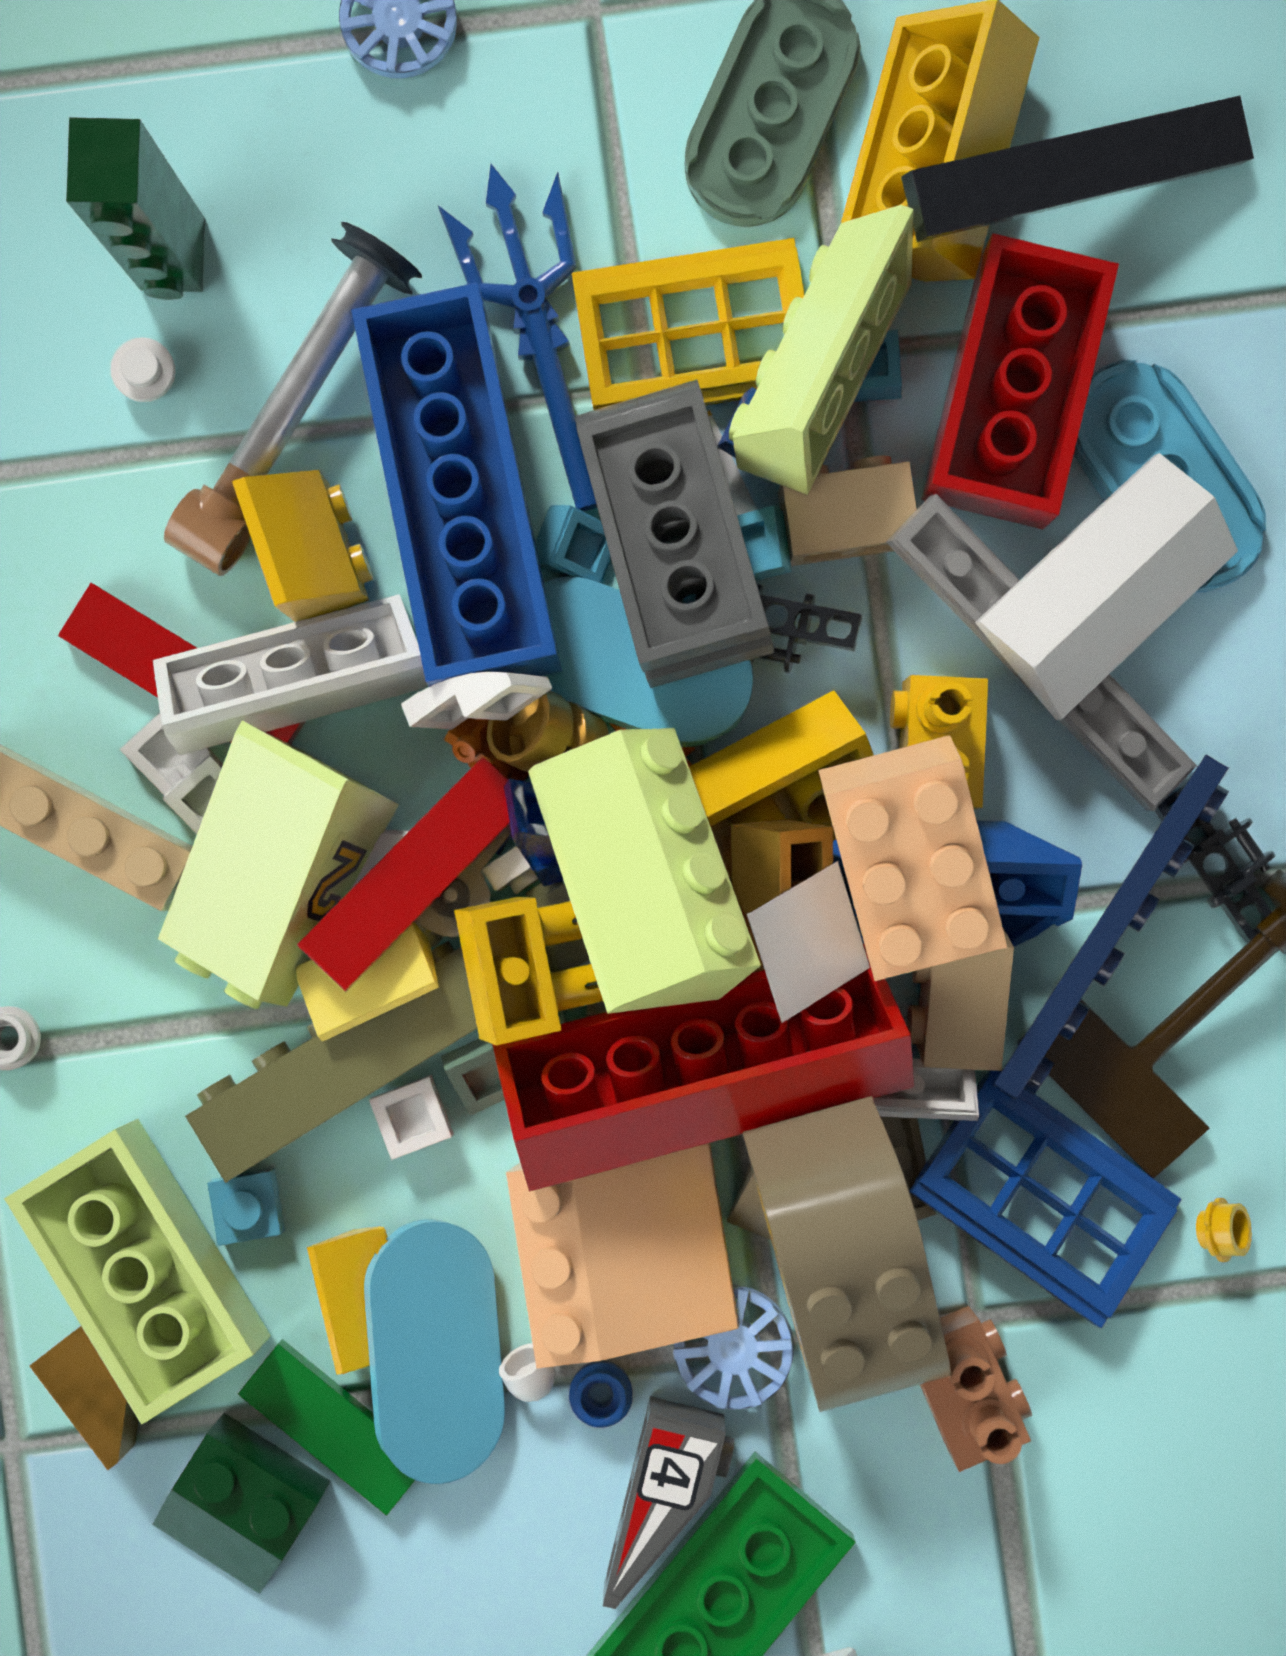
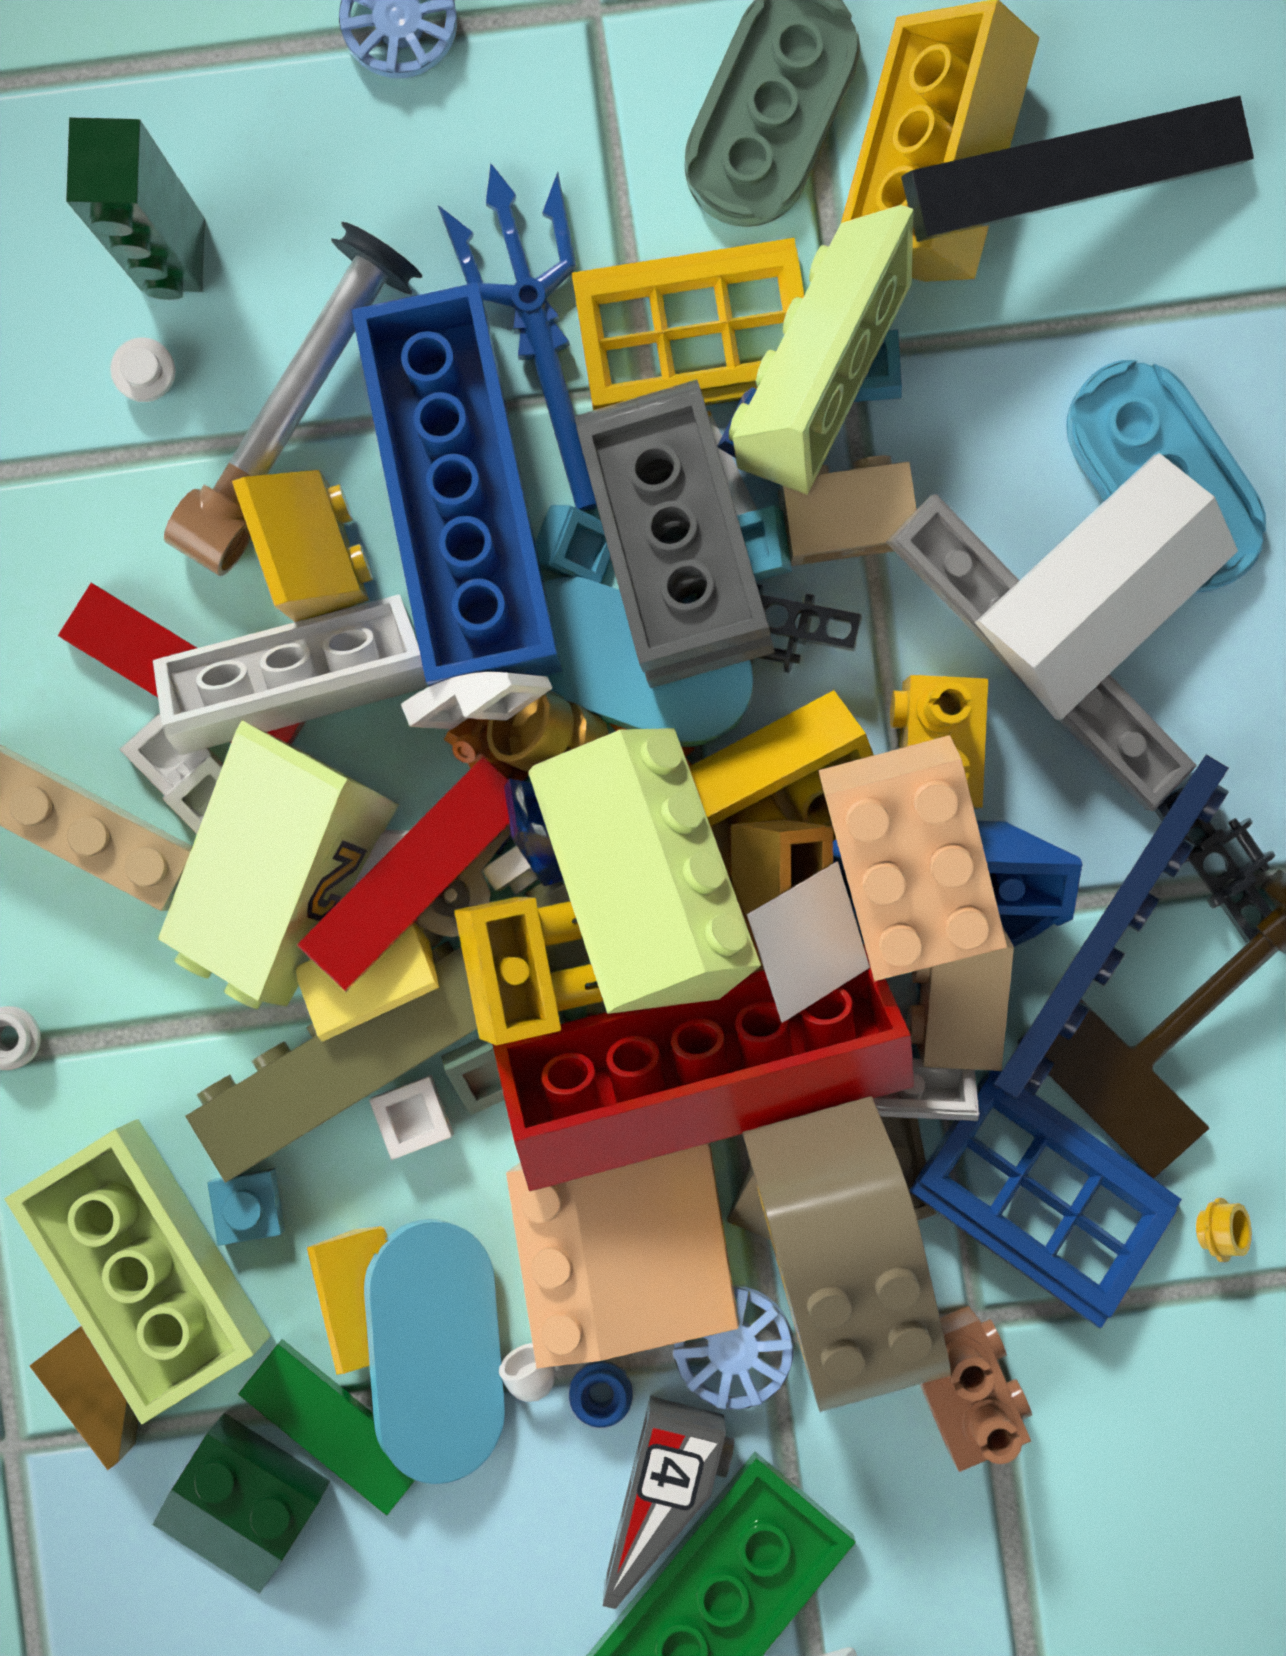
red brick [921,233,1119,529] -> none

